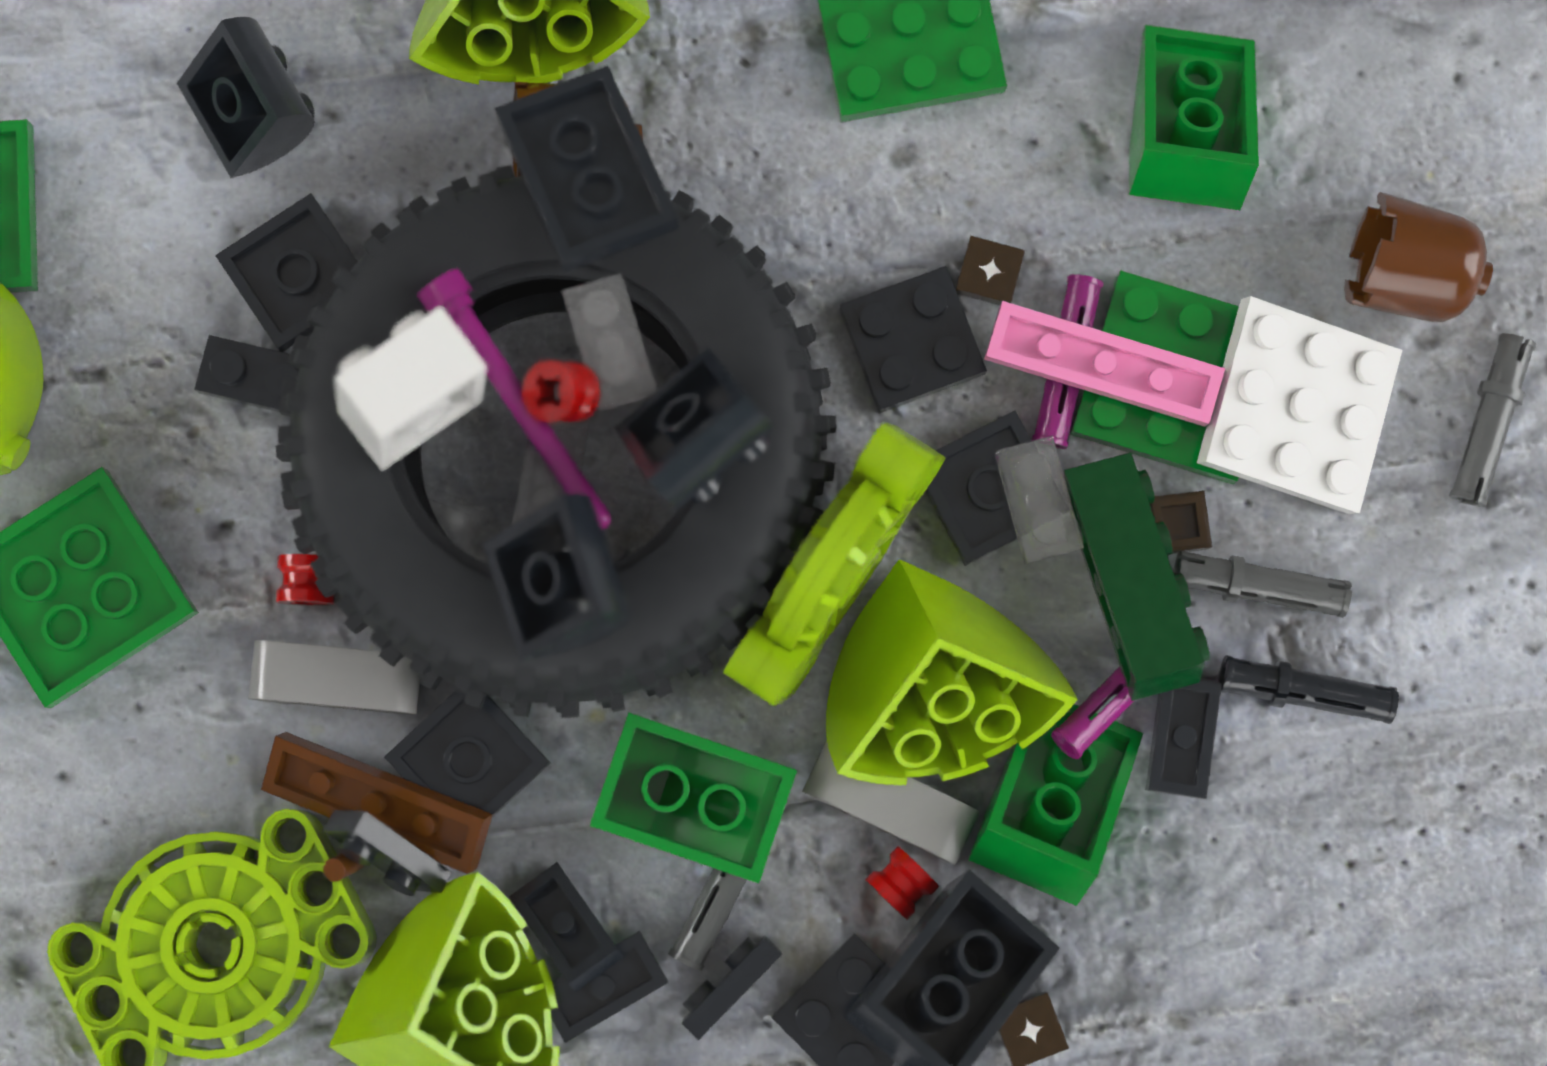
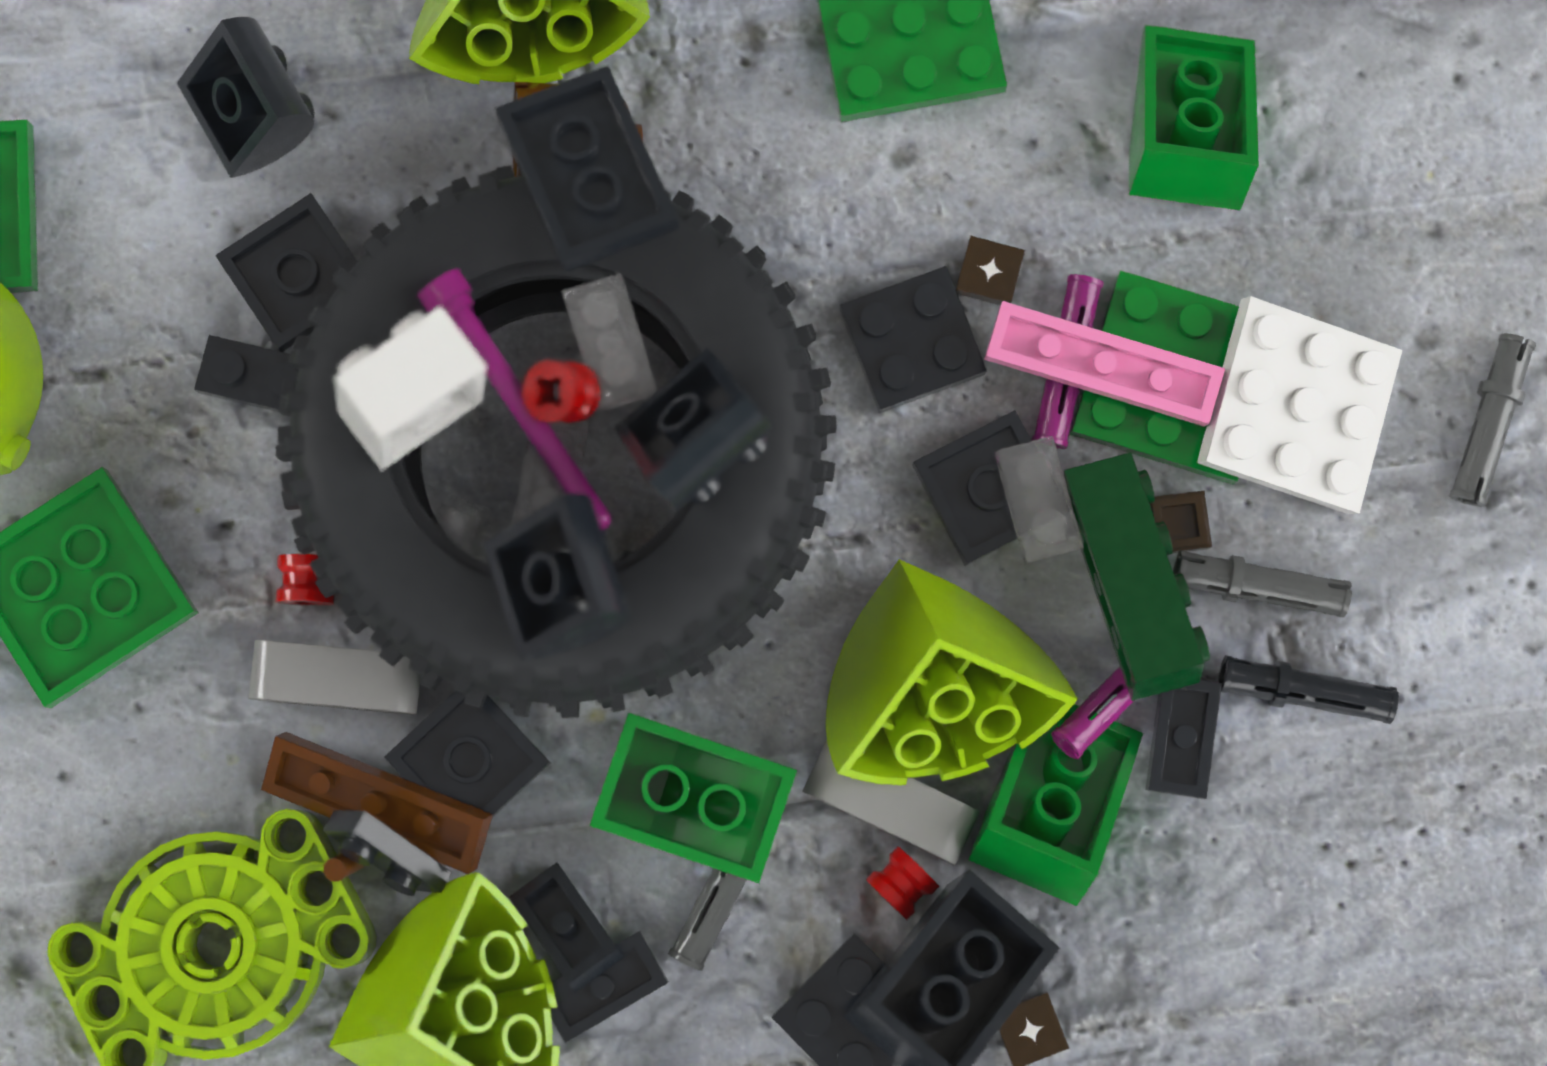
black plate [681,935,783,1041] -> none
lime piece [723,422,945,707] -> none
reddish brown cylinder [1344,192,1493,322] -> none

